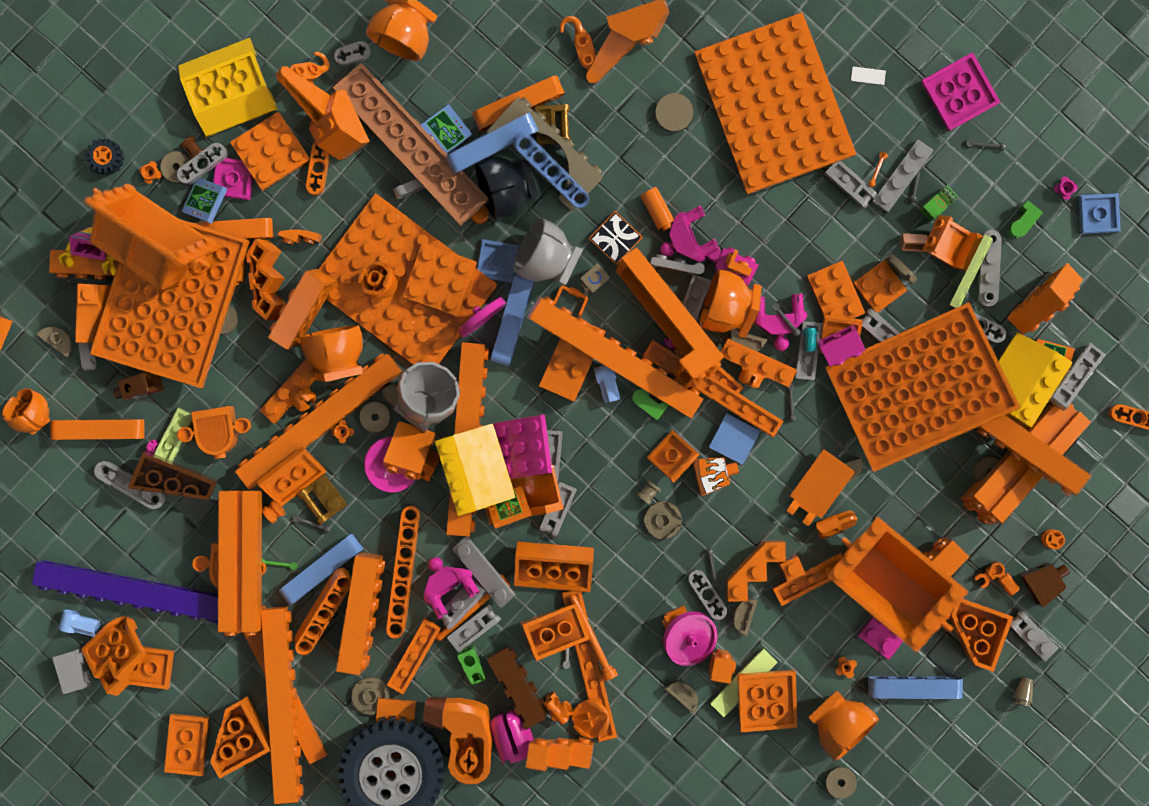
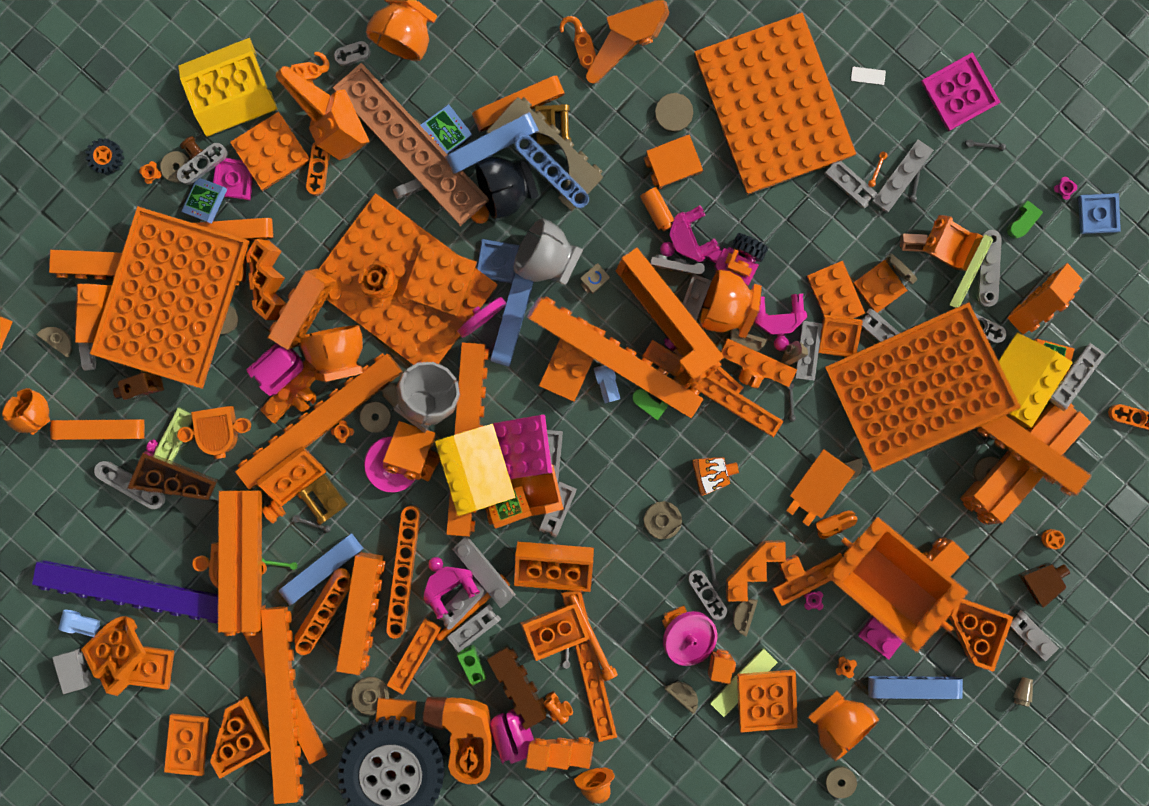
torso [59,227,116,275] -> none
orange piece [84,184,220,290] -> none
orange slope [278,230,322,245] -> none
orange piece [554,286,588,317] -> none
orange tile [572,700,610,739] -> none
tile [589,211,643,265] -> none
dark tan bush [637,479,662,505] -> none
orange tile [647,430,700,483] -> none
medium blue tile [709,413,760,465] -> none
dark grey hinge [772,303,800,336] -> none
teal pin [802,328,818,352] -> none
dark pink brick [818,324,865,366] -> none
bright green leg [919,185,958,222] -> none
orange bar [974,561,1020,596] -> none
none -> dark pink cylinder [246,343,304,396]
none -> orange piece [574,767,615,804]
none -> orange panel [644,134,703,189]
none -> black wheel [731,233,769,262]
none -> dark tan plate [781,341,808,366]
none -> dark pink plate [804,591,824,610]

